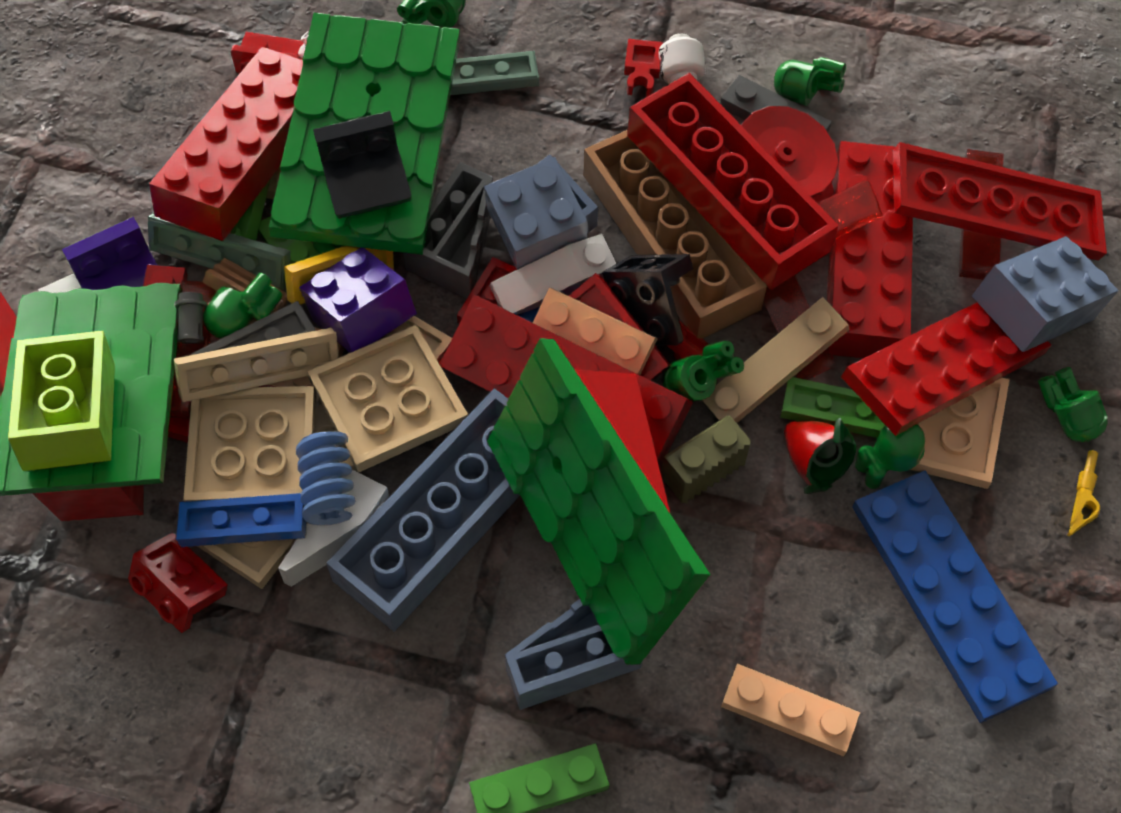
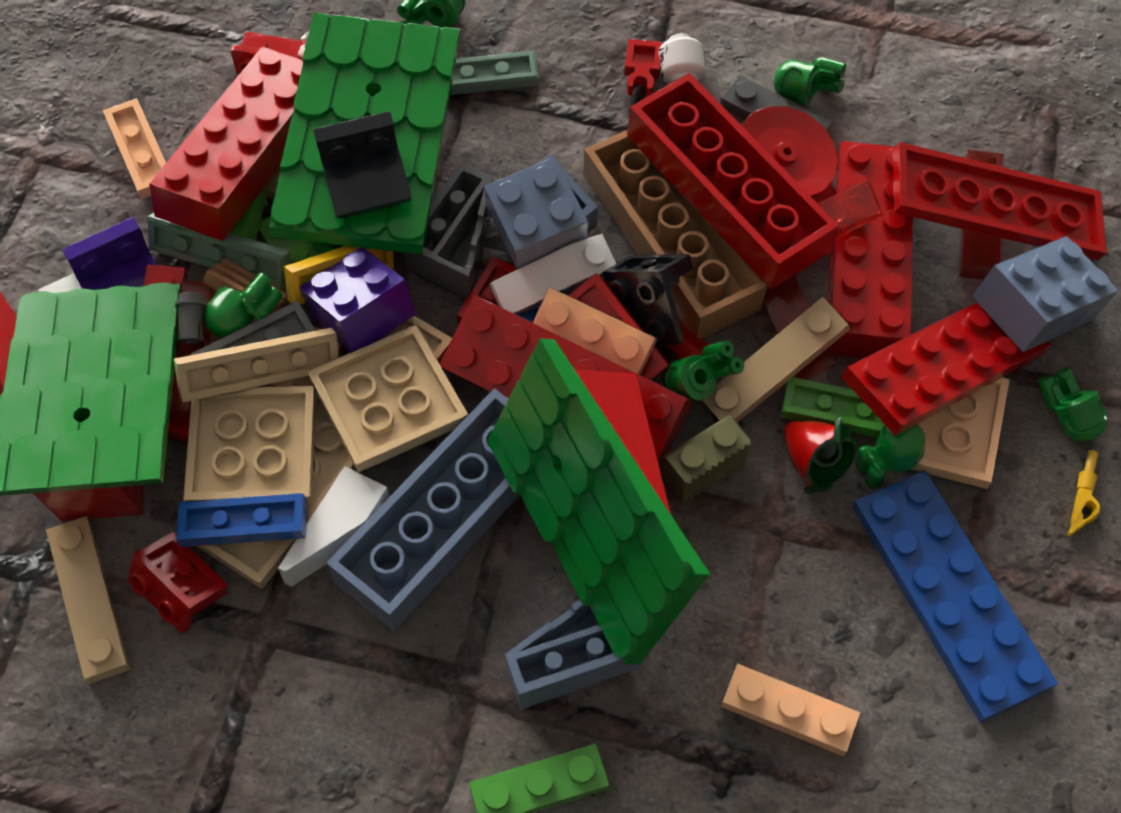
lime brick [8,331,115,471] -> none
medium blue piece [296,432,356,525] -> none
none -> tan plate [46,516,130,684]
none -> light nougat plate [103,98,166,199]

